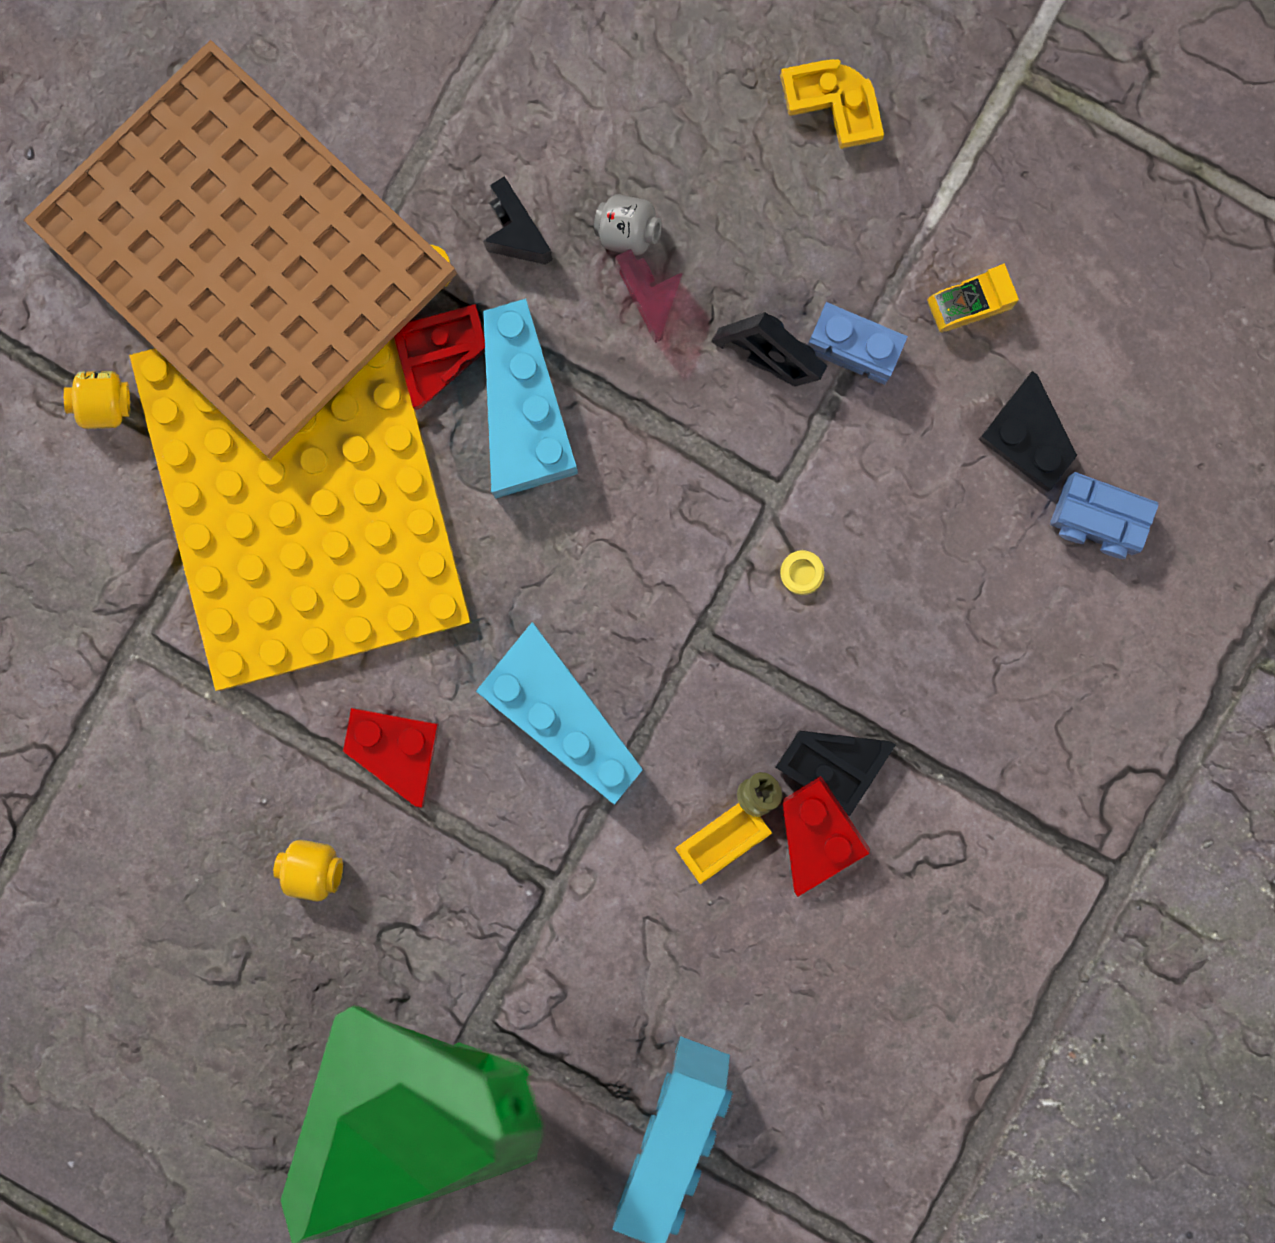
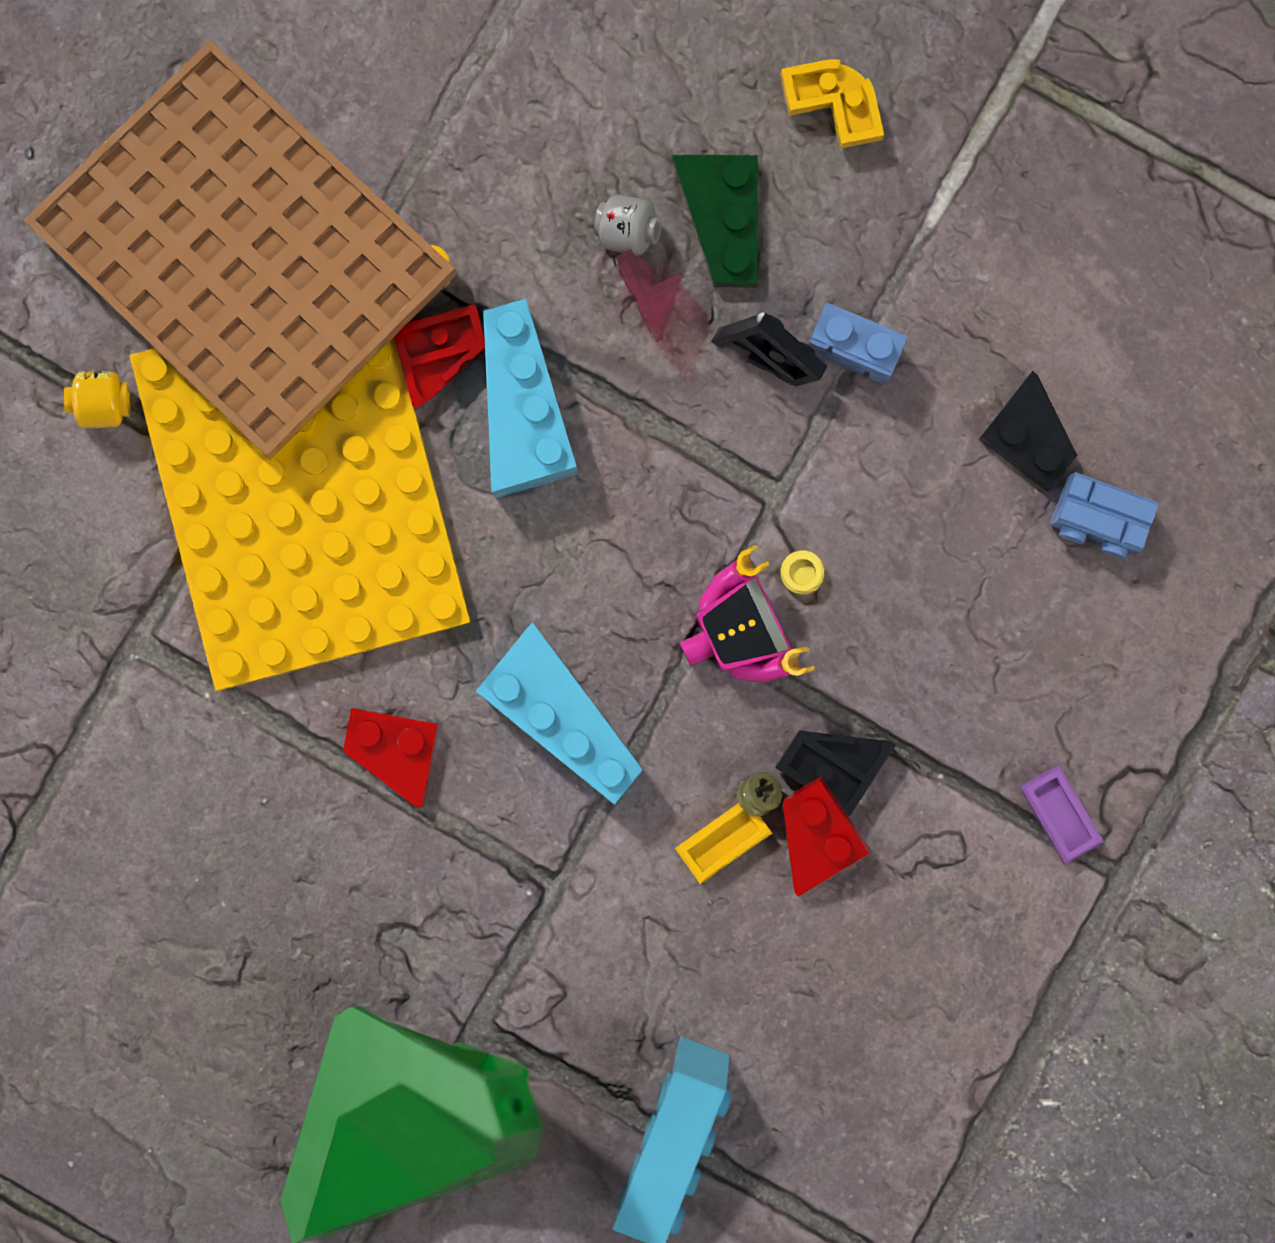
yellow head [273,840,343,902] -> none
black slope [483,176,553,265] -> none
leg [927,263,1019,332] -> none
none -> dark green wing [671,155,758,287]
none -> torso [680,545,815,683]
none -> medium lavender tile [1019,765,1104,864]

